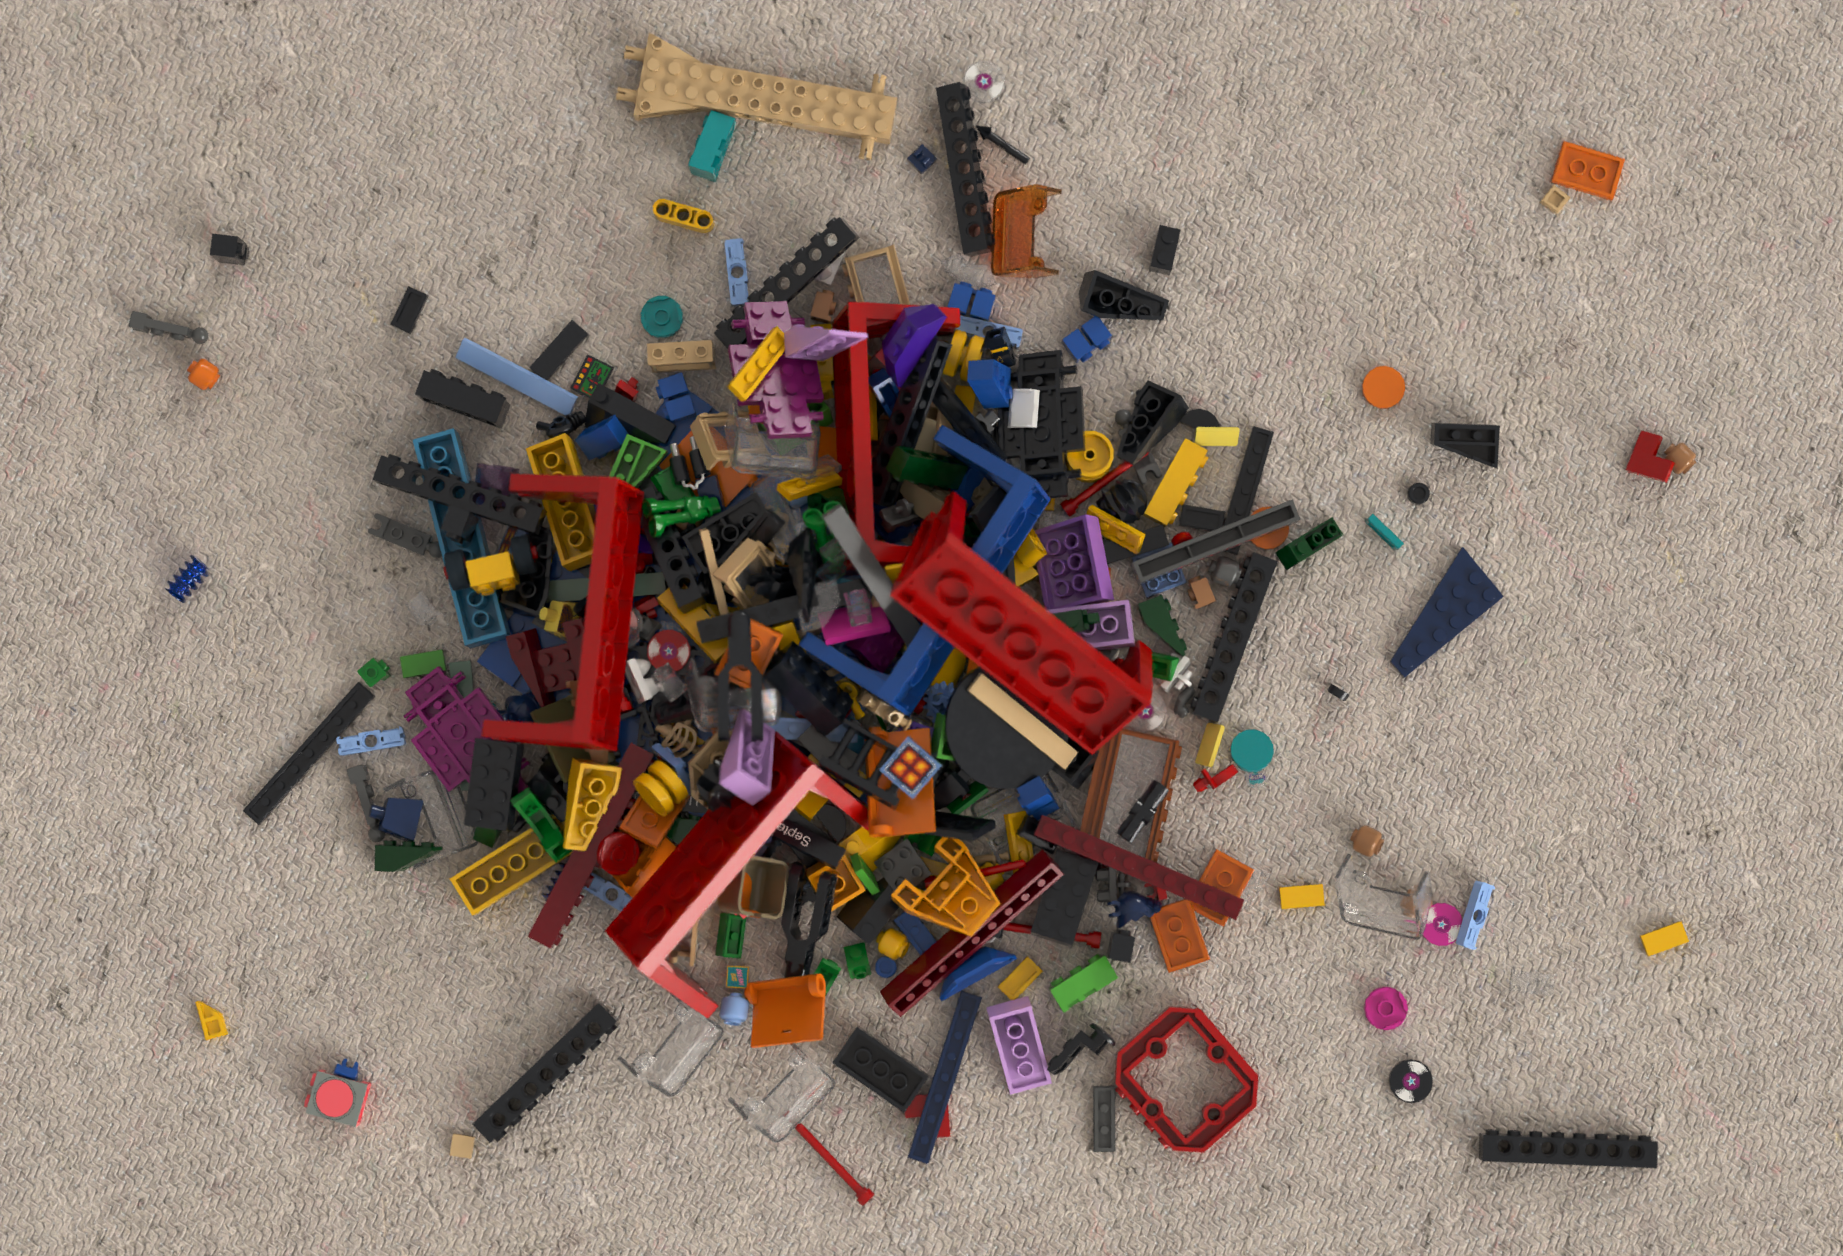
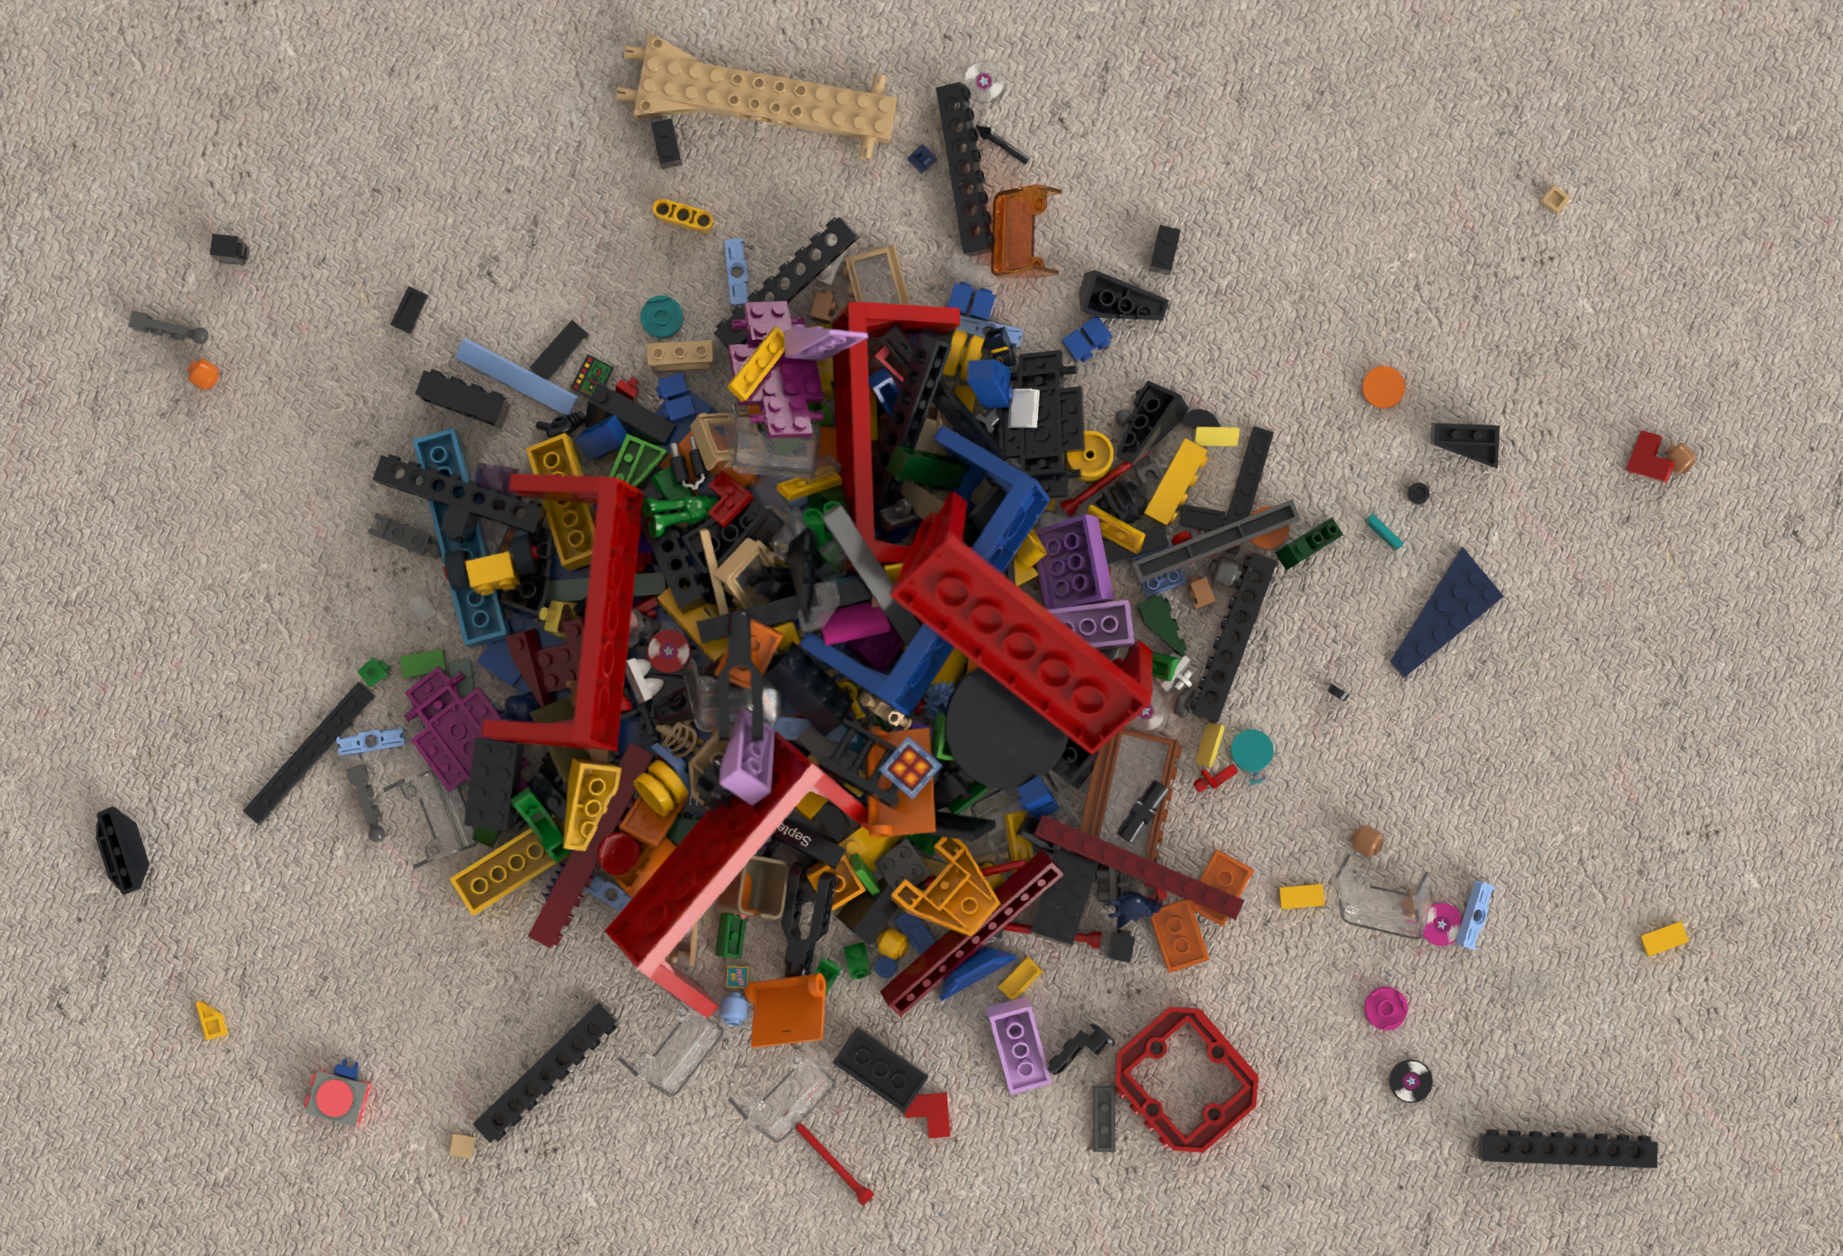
clear blue piece [165,555,210,603] -> none
dark blue torso [369,798,423,841] -> none
dark green slope [374,840,443,872] -> none
clear brick [651,662,688,702] -> none
teal wedge [688,110,736,182] -> none
clear brick [843,589,873,627] -> none
dark purple wedge [882,304,947,388] -> none
dark blue tile [908,991,982,1164] -> none
tan tile [967,673,1078,769] -> none
bright green wedge [1048,954,1118,1013] -> none
dark green hinge [1052,609,1100,633] -> none
orange tile [1550,141,1625,201] -> none
none -> black wedge [96,806,150,895]
none -> black brick [651,118,683,169]
none -> red tile [708,470,754,528]

